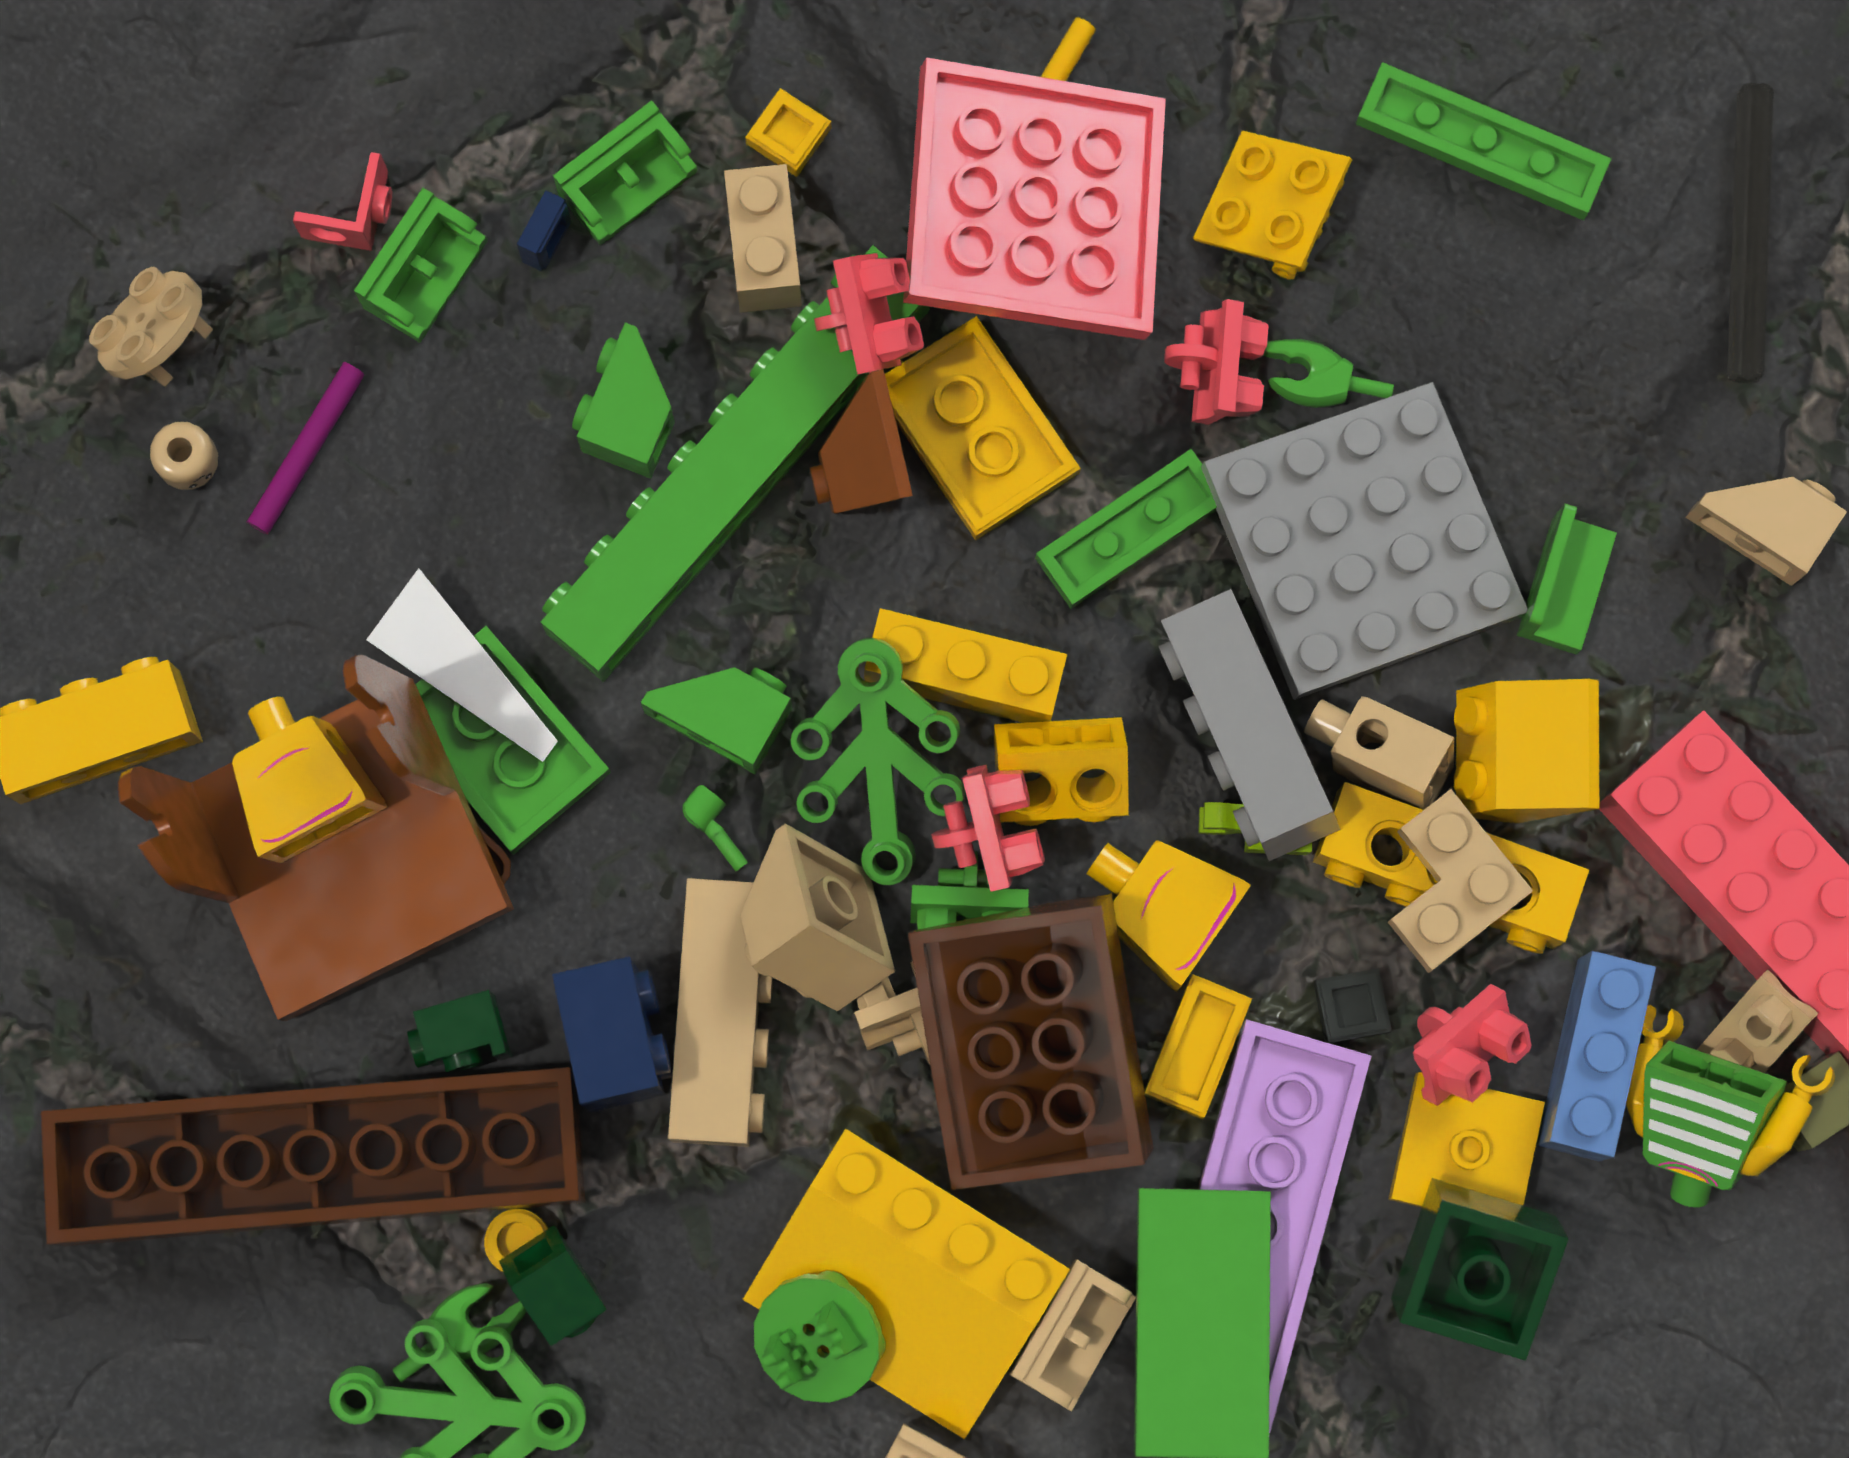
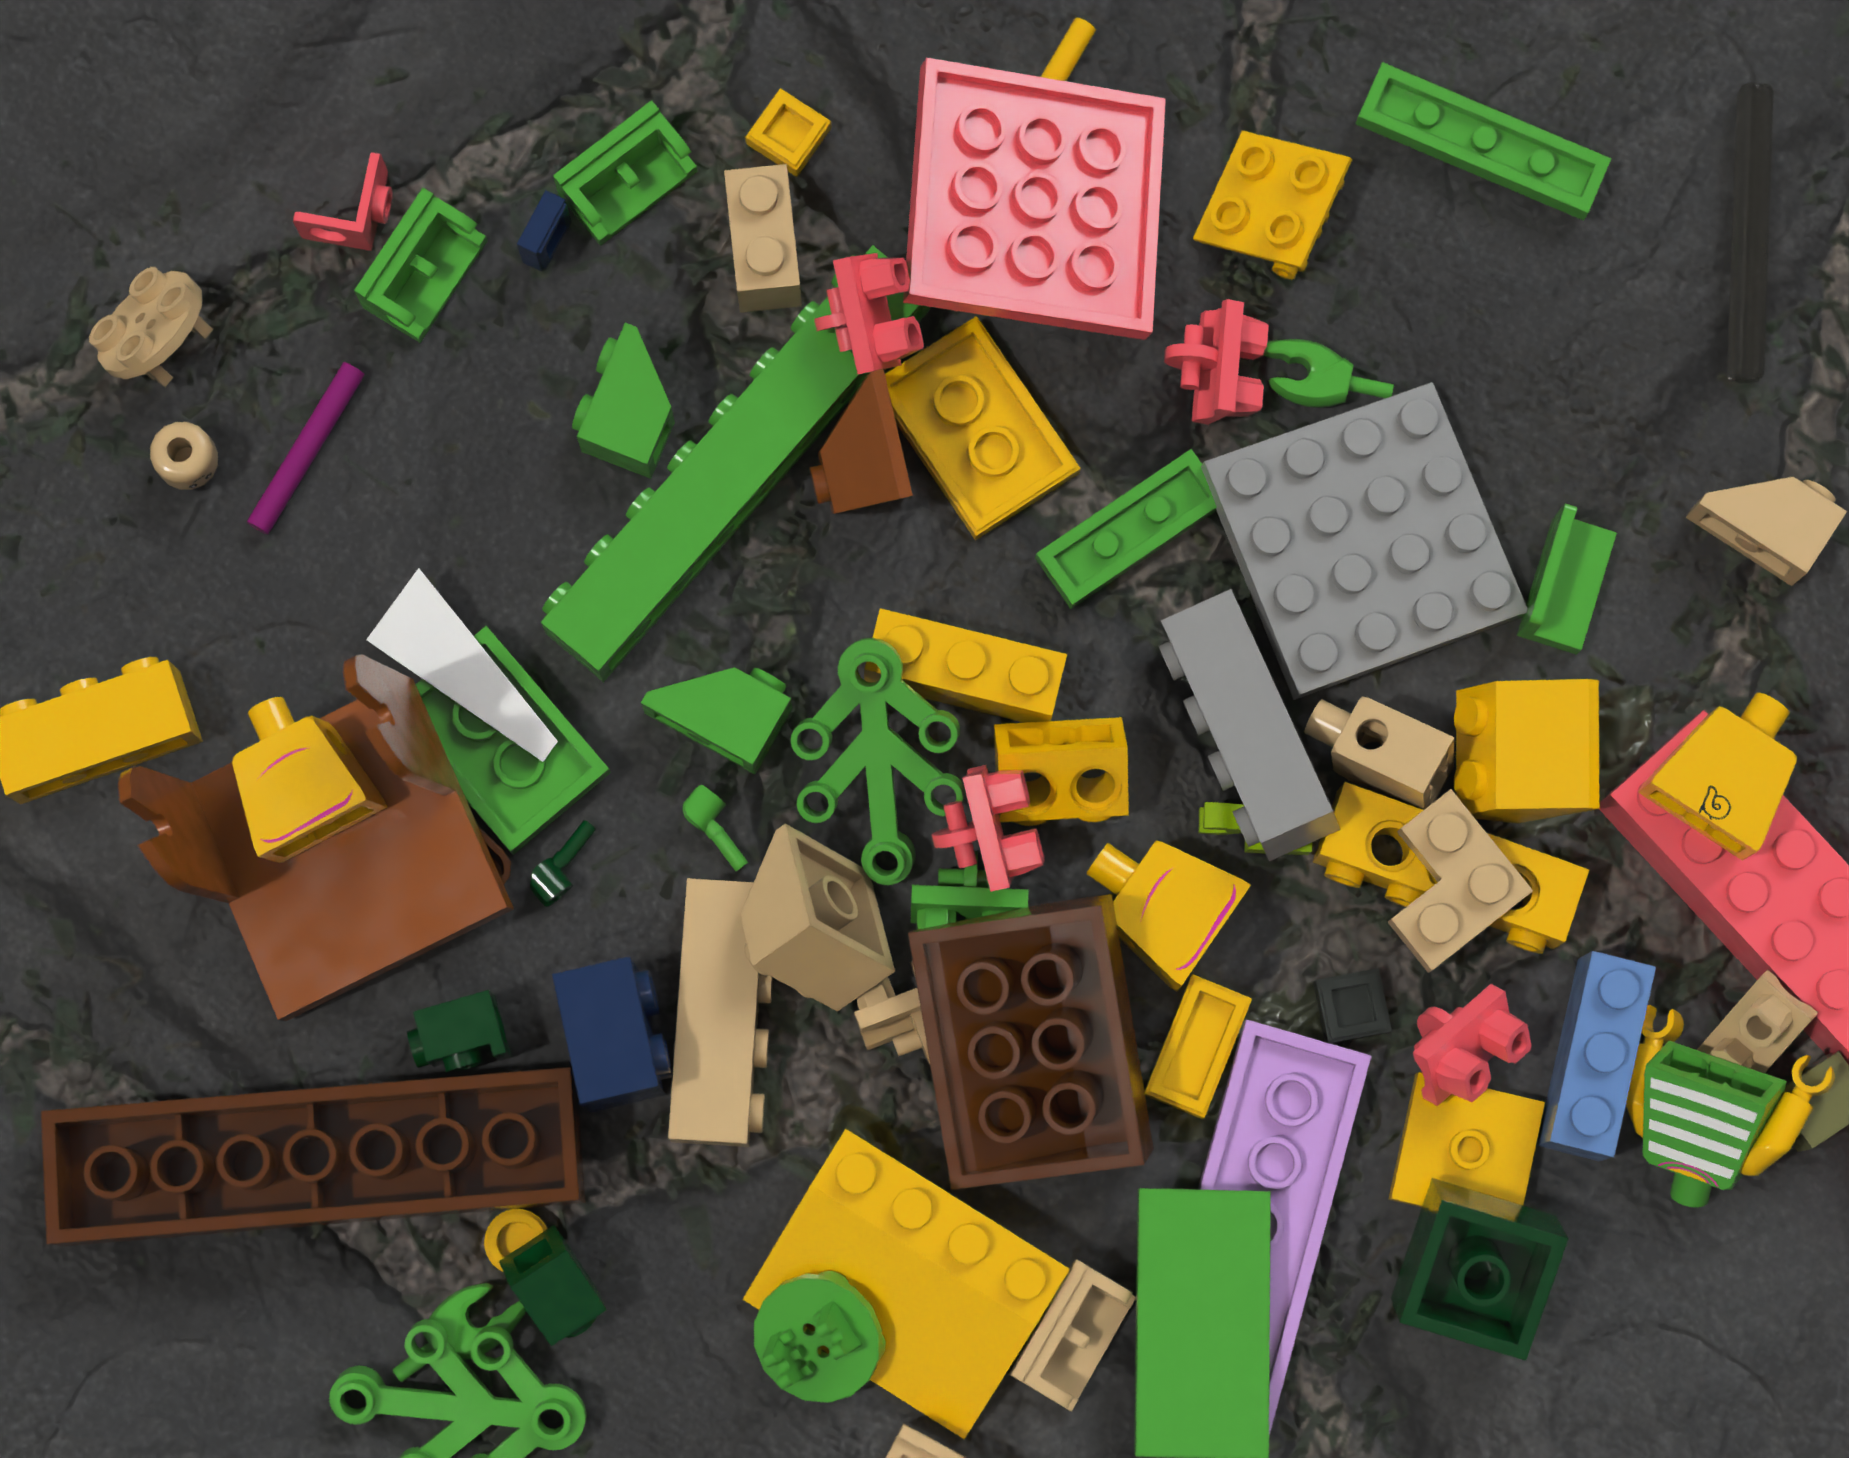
none -> dark green hand [530,820,596,907]
none -> yellow torso [1638,693,1797,860]

